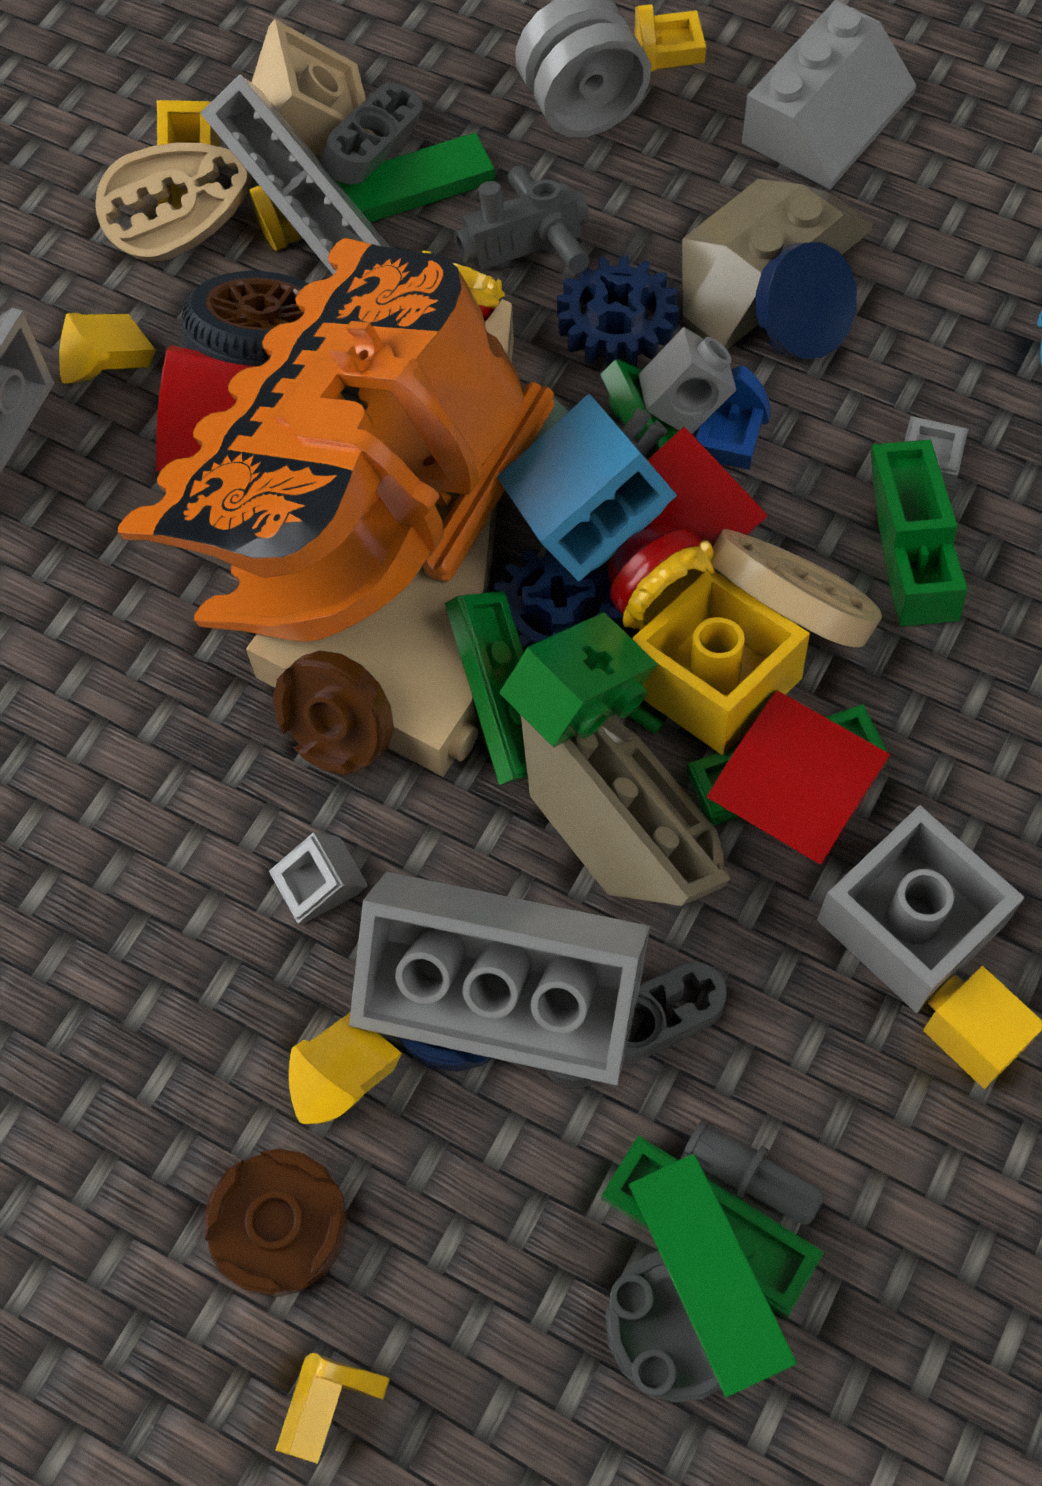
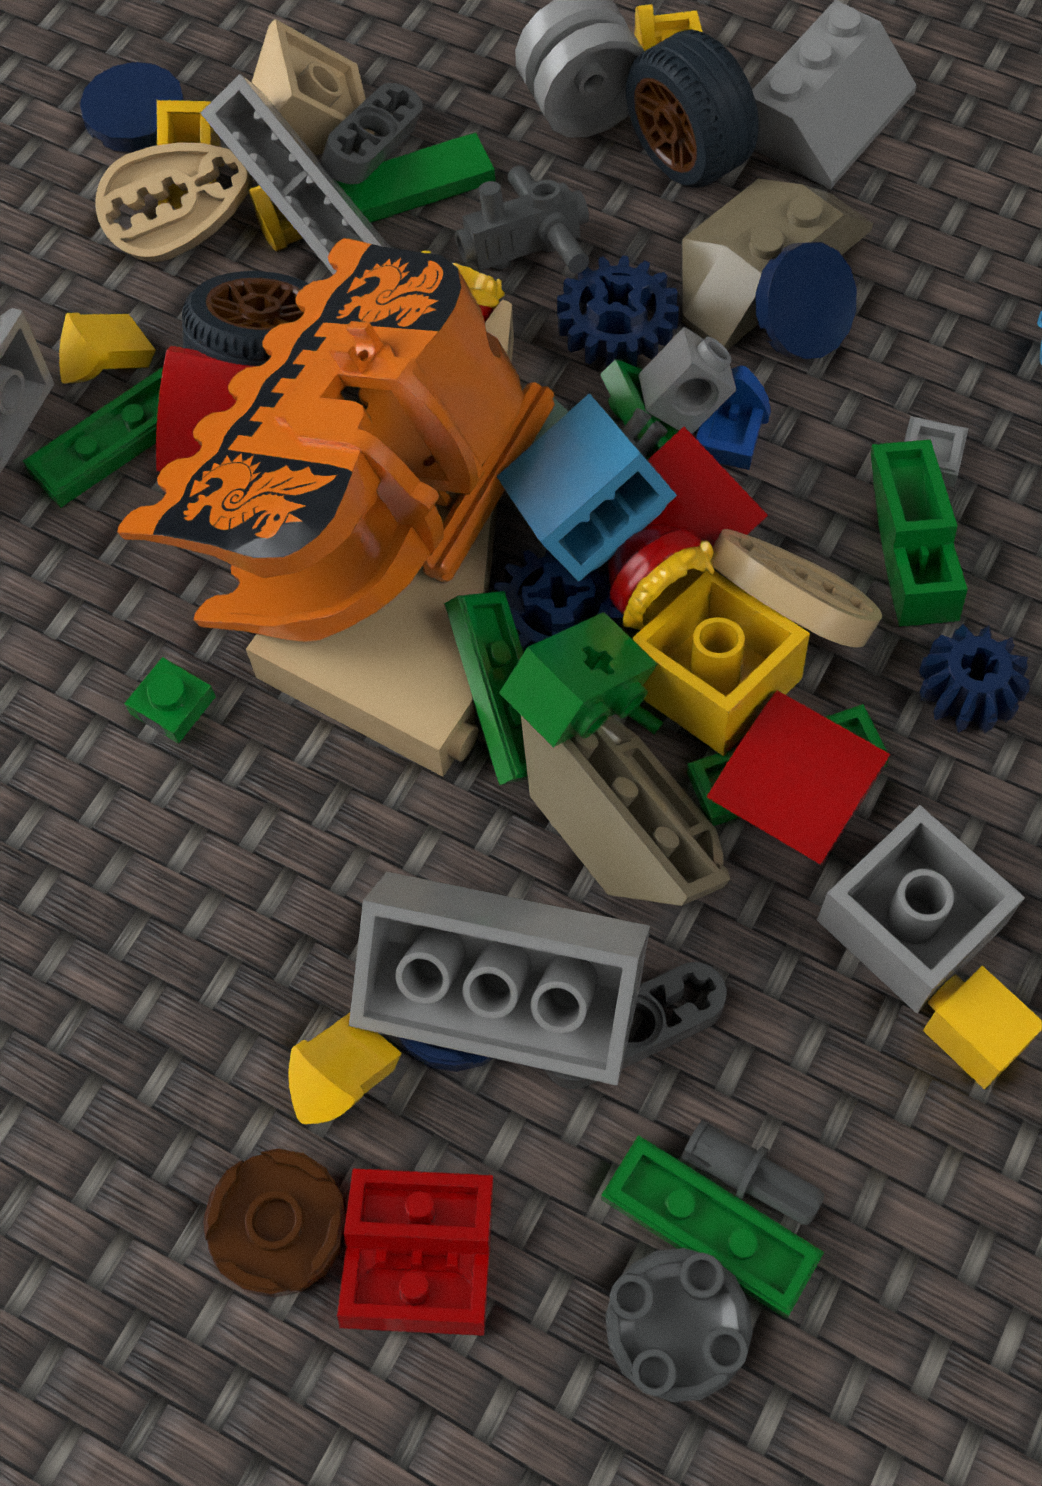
light grey slope [269,832,368,924] -> none
reddish brown tile [273,650,394,775] -> none
yellow tile [275,1353,390,1464] -> none
green slope [628,1154,797,1398] -> none
none -> green tile [23,367,163,508]
none -> dark blue tile [80,62,184,152]
none -> green plate [124,657,216,744]
none -> red slope [337,1168,494,1336]
none -> black wheel [626,30,759,188]
none -> dark blue gear [919,624,1030,734]

